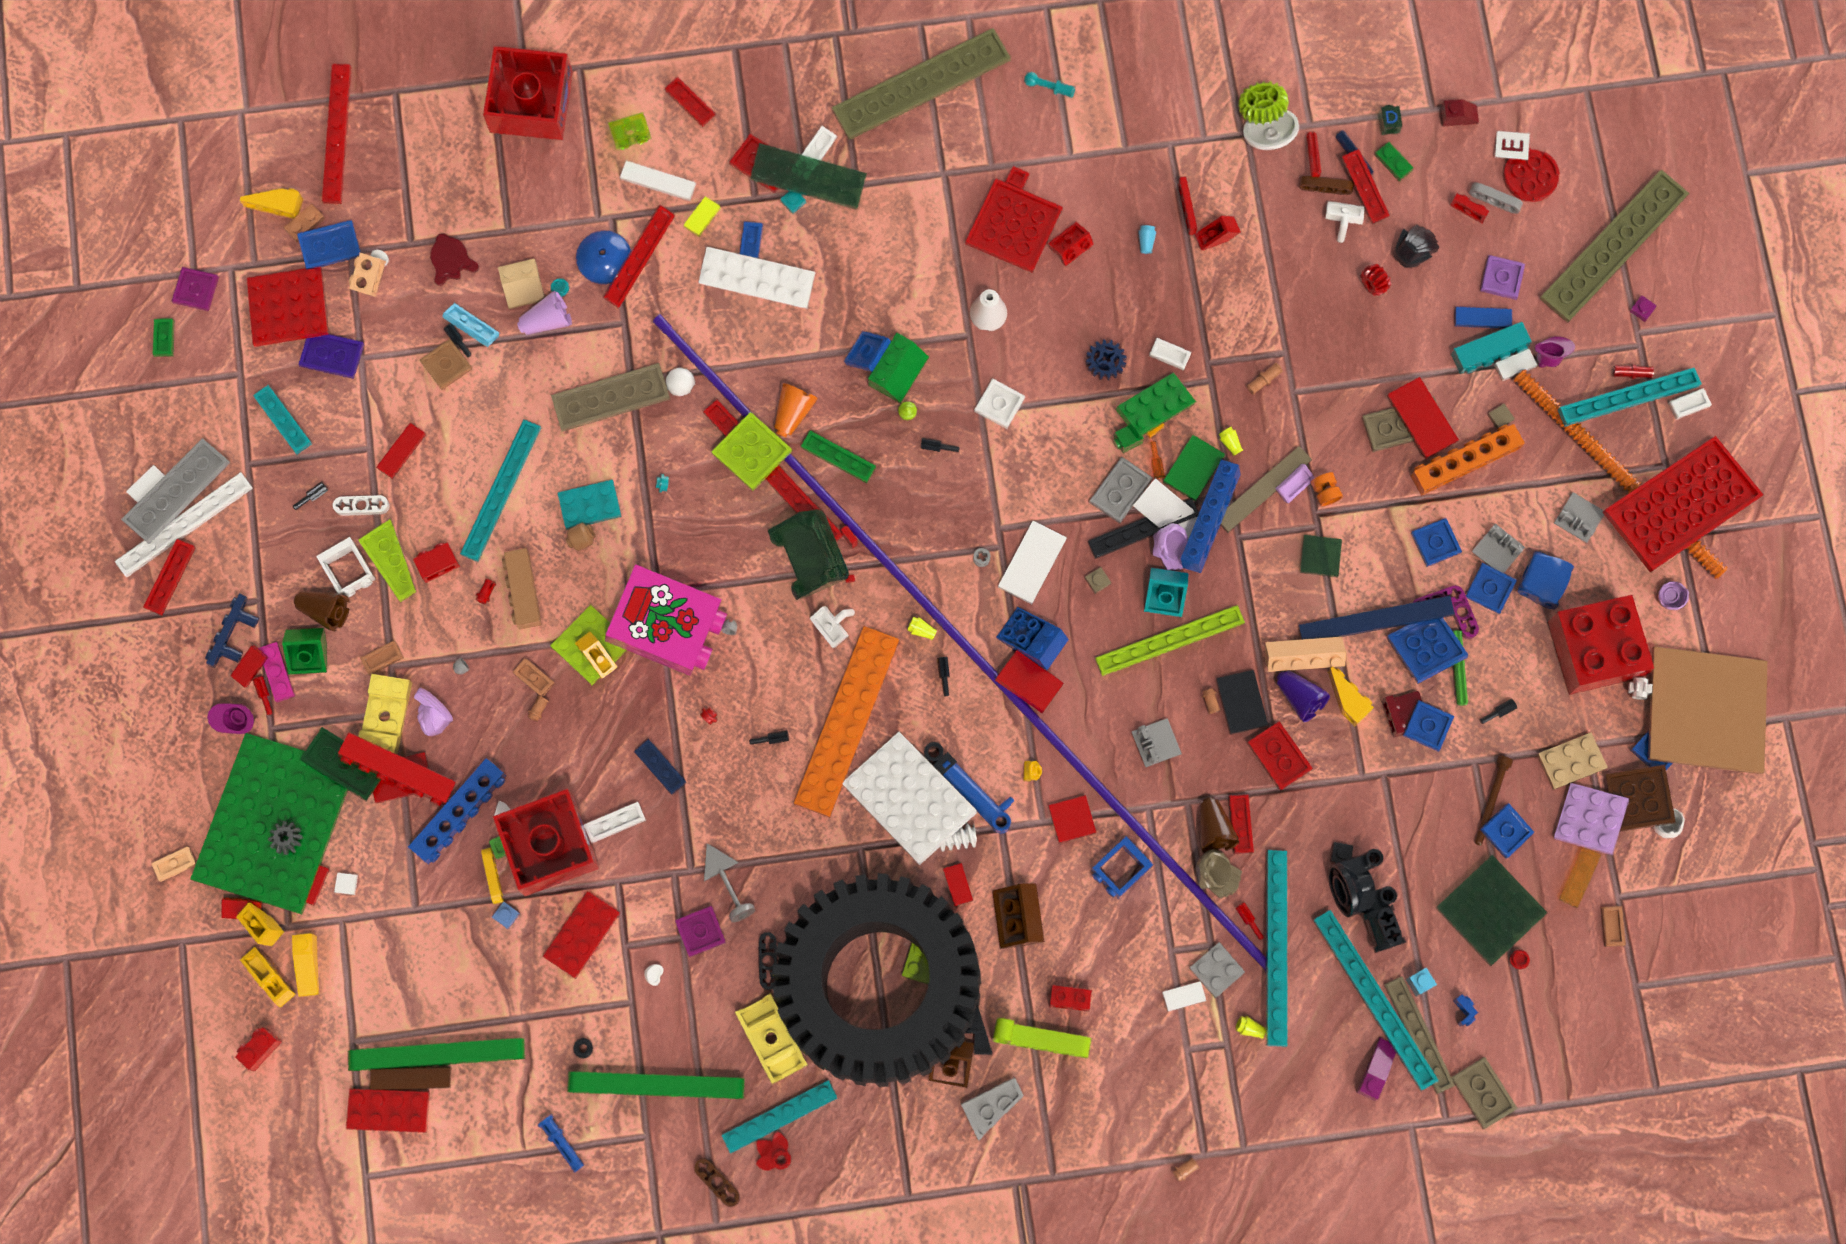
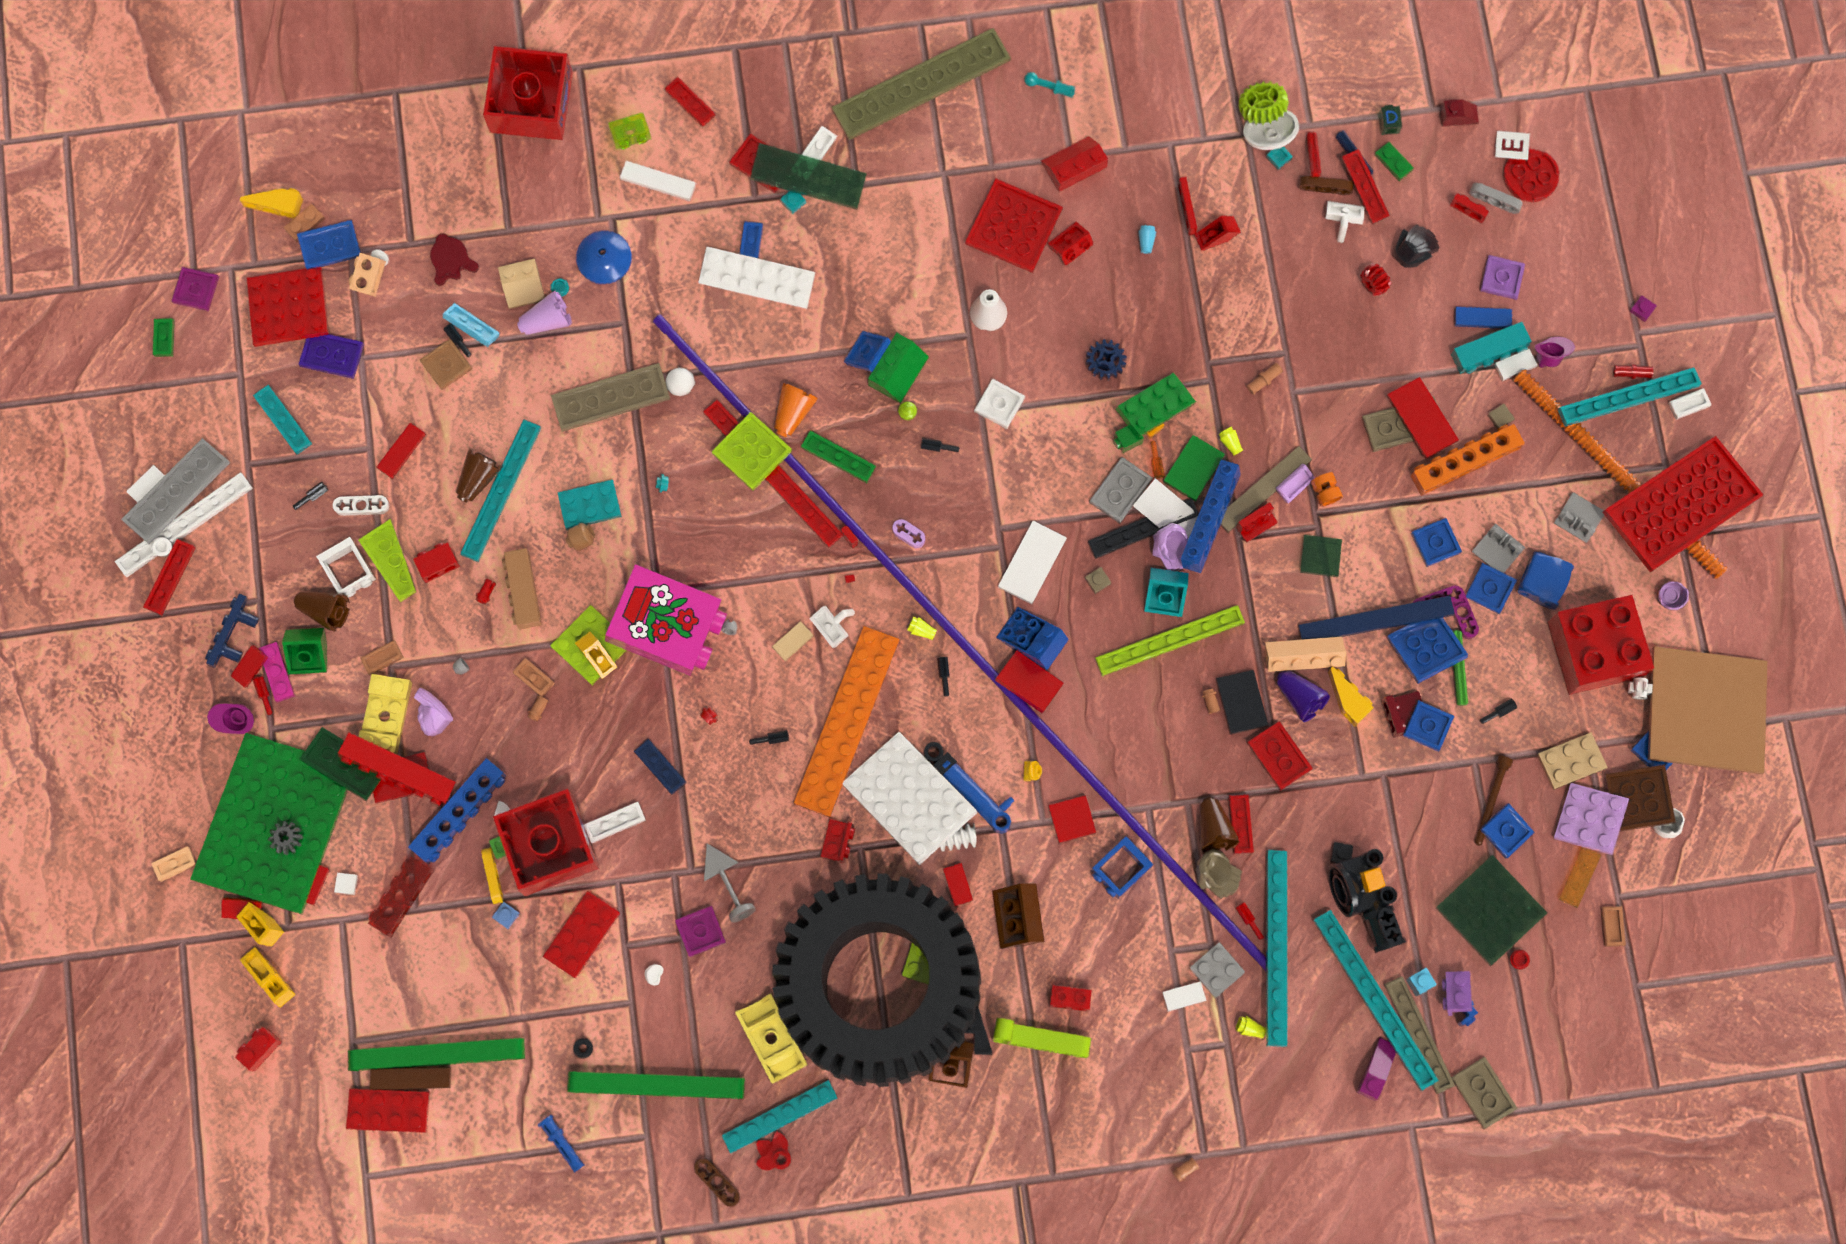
yellow slope [292,933,319,997] -> none
red plate [322,64,352,204] -> none
red tile [602,205,676,308] -> none
neon yellow tile [684,196,721,237] -> none
black beam [759,932,777,990] -> none
clear green windscreen [767,509,849,600] -> none
light grey wing [961,1077,1023,1141] -> none
light grey bush [973,548,991,567] -> none
red plate [1005,166,1030,190] -> none
light grey hinge [1132,718,1182,767] -> none
white tile [1149,338,1191,370] -> none
olive plate [1540,170,1689,323] -> none
none -> white tile [152,537,172,557]
none -> clear red brick [368,857,434,938]
none -> reddish brown cone [456,448,503,503]
none -> tan tile [772,621,814,661]
none -> red bracket [820,819,855,863]
none -> lavender beam [893,519,925,548]
none -> red slope [1041,136,1108,192]
none -> red bracket [1236,502,1278,543]
none -> teal plate [1266,146,1293,170]
none -> light orange tile [1360,867,1385,892]
none -> medium lavender bracket [1442,971,1472,1016]

